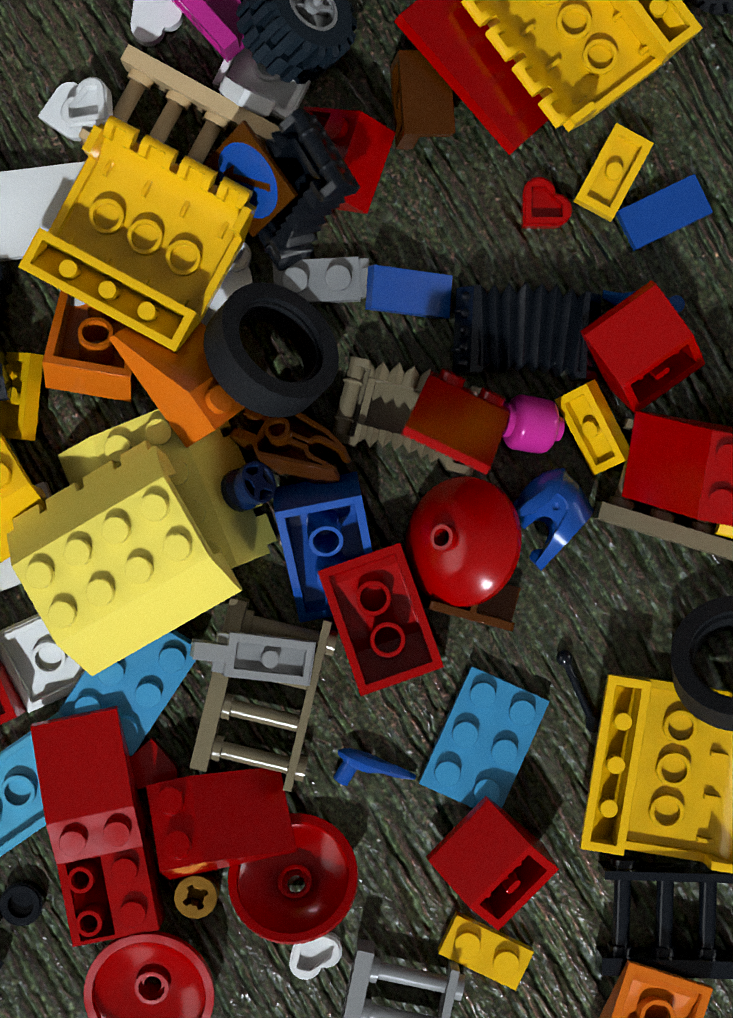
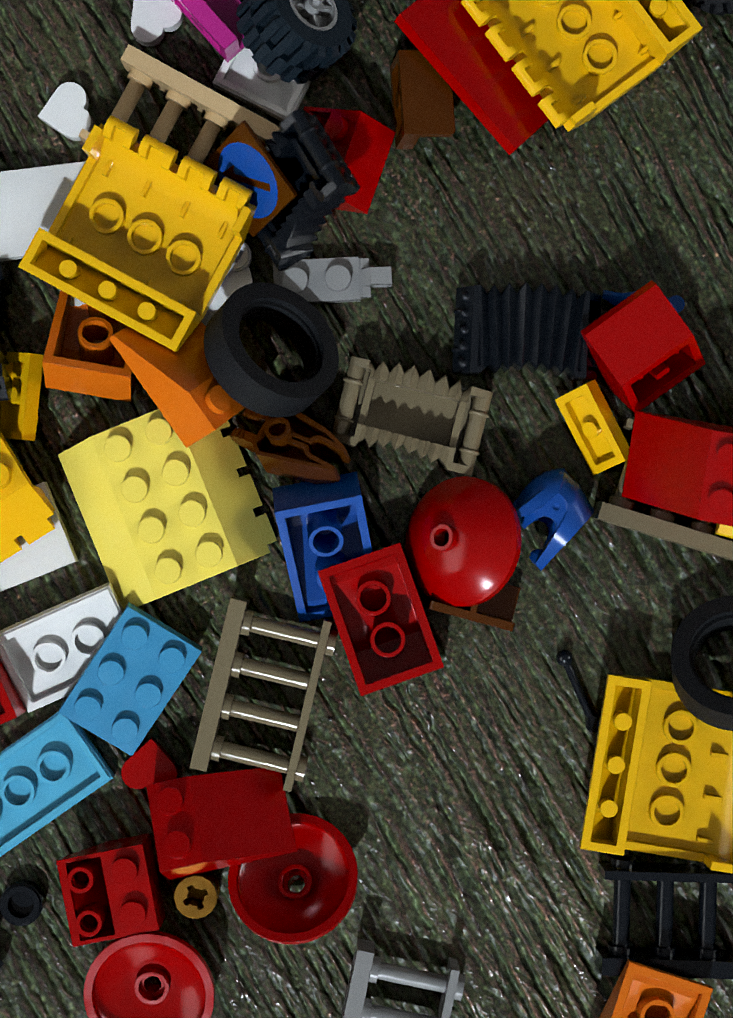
light yellow slope [7,440,243,676] -> none
red slope [30,706,146,865] -> none
white tile [60,77,113,132] -> none
light grey hinge [190,630,316,686] -> none
white tile [218,75,275,117] -> none
dark blue wheel [221,461,276,512] -> none
white tile [289,932,342,980] -> none
blue bar [333,748,416,786] -> none
blue tile [365,265,452,319] -> none
red slope [402,368,510,475] -> none
dark azure plate [418,665,550,808] -> none
red slope [426,796,559,931] -> none
yellow plate [438,911,534,991] -> none
dark pink head [502,394,565,454] -> none
red tile [521,177,572,229] -> none
yellow plate [573,123,654,222] -> none
blue tile [616,174,713,252] -> none

